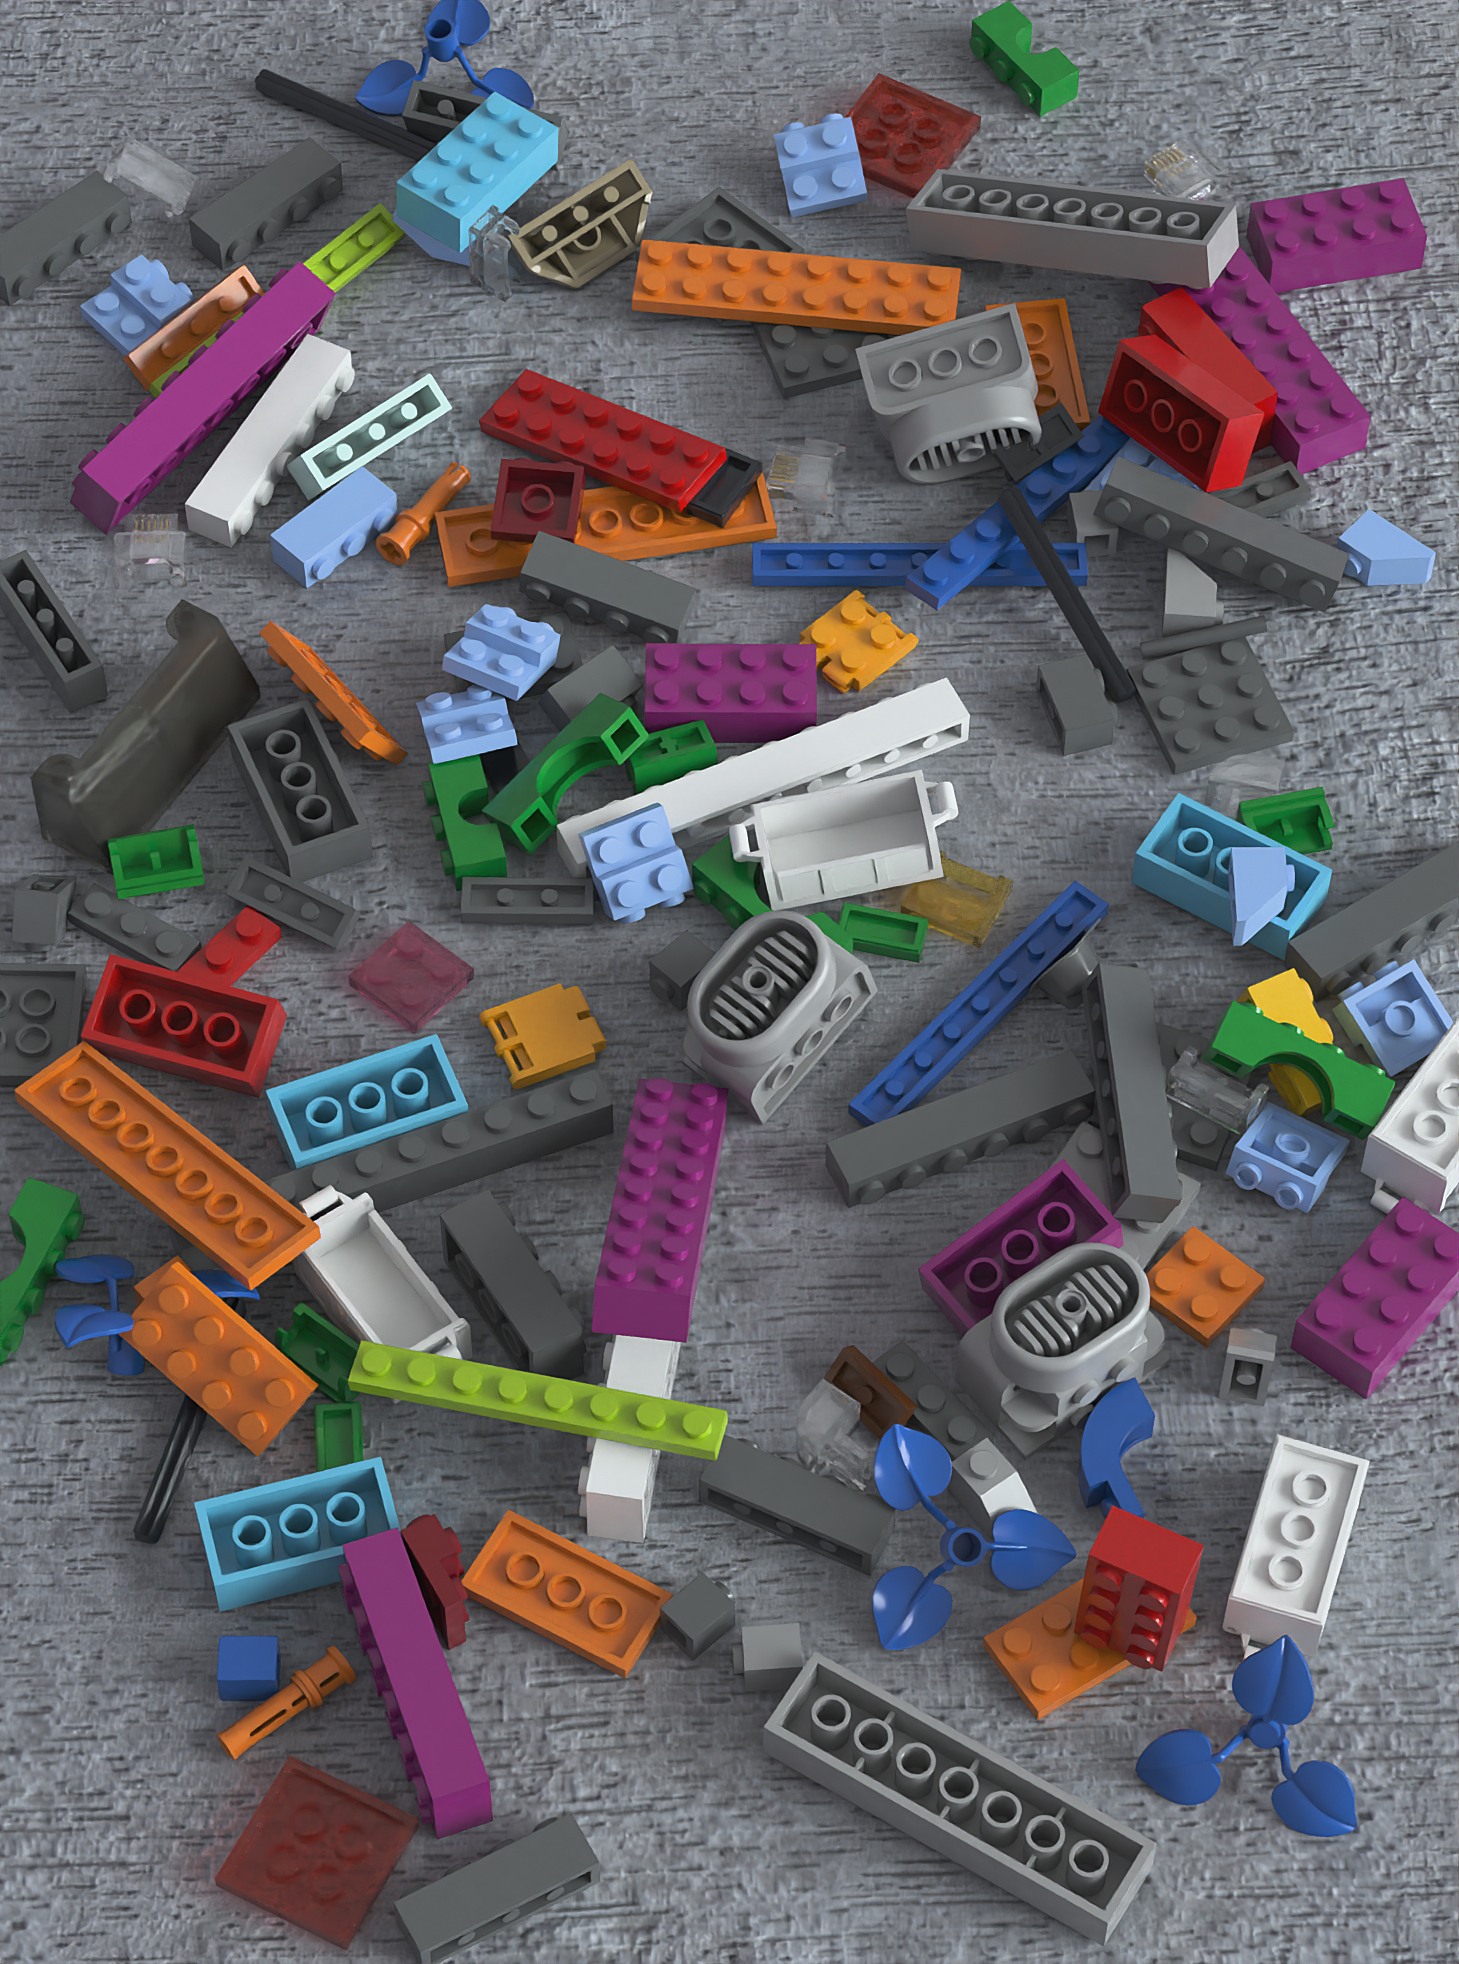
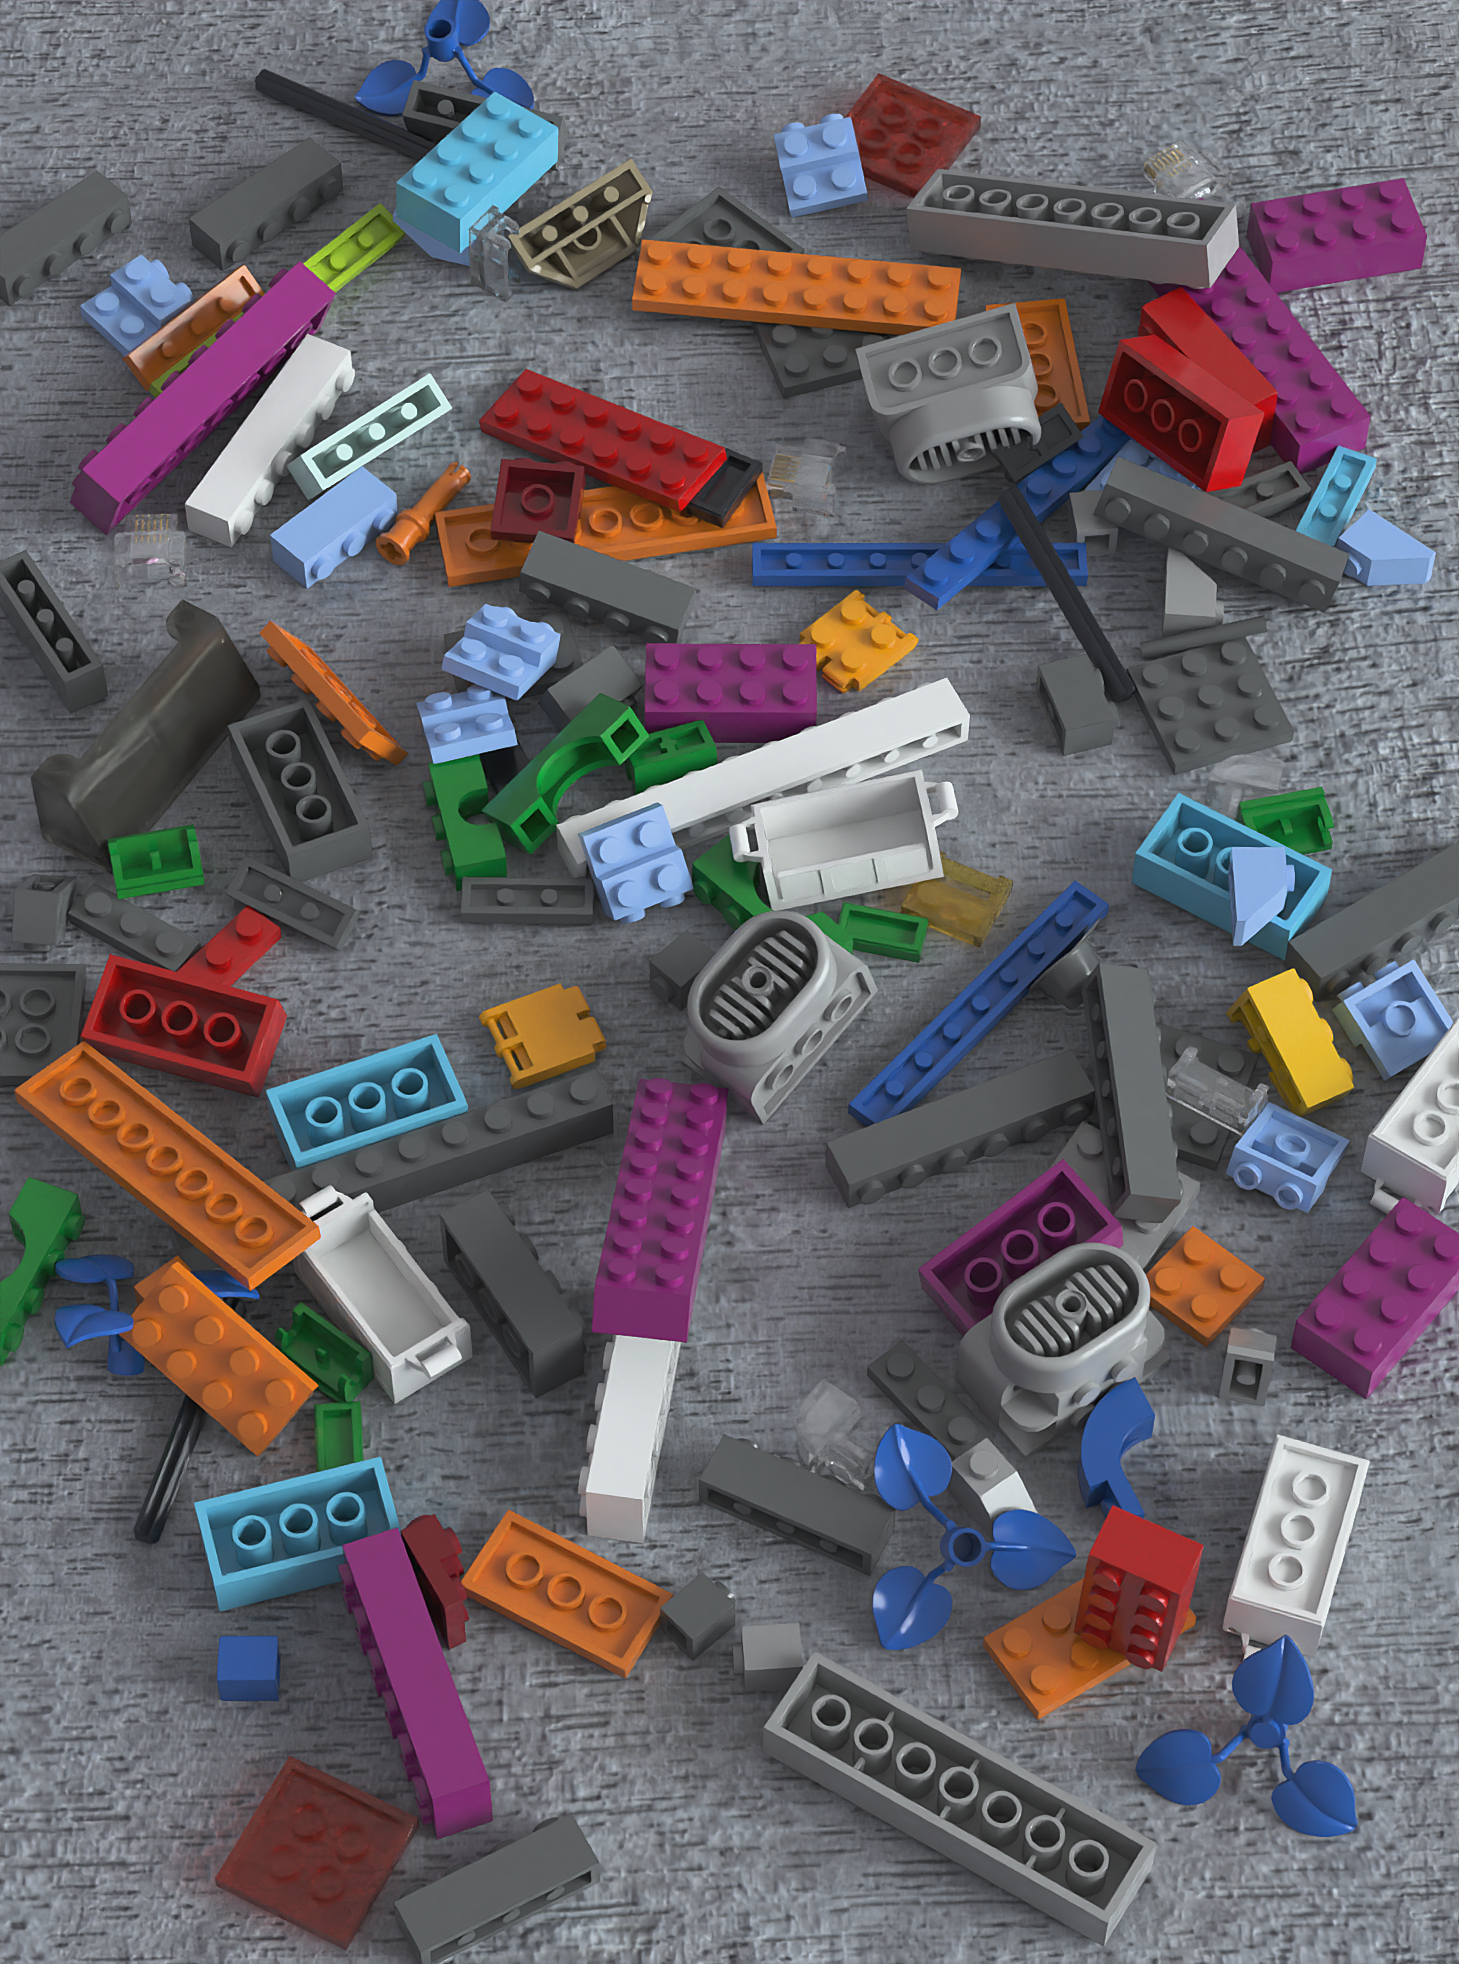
clear hinge [103,137,197,219] -> none
orange pin [216,1645,357,1760] -> none
lime plate [348,1340,728,1461] -> none
clear pink plate [349,921,474,1034] -> none
reddish brown plate [821,1345,917,1440] -> none
green arch [970,1,1080,117] -> none
green arch [1201,1000,1396,1140] -> none
none -> medium azure plate [1296,445,1377,548]

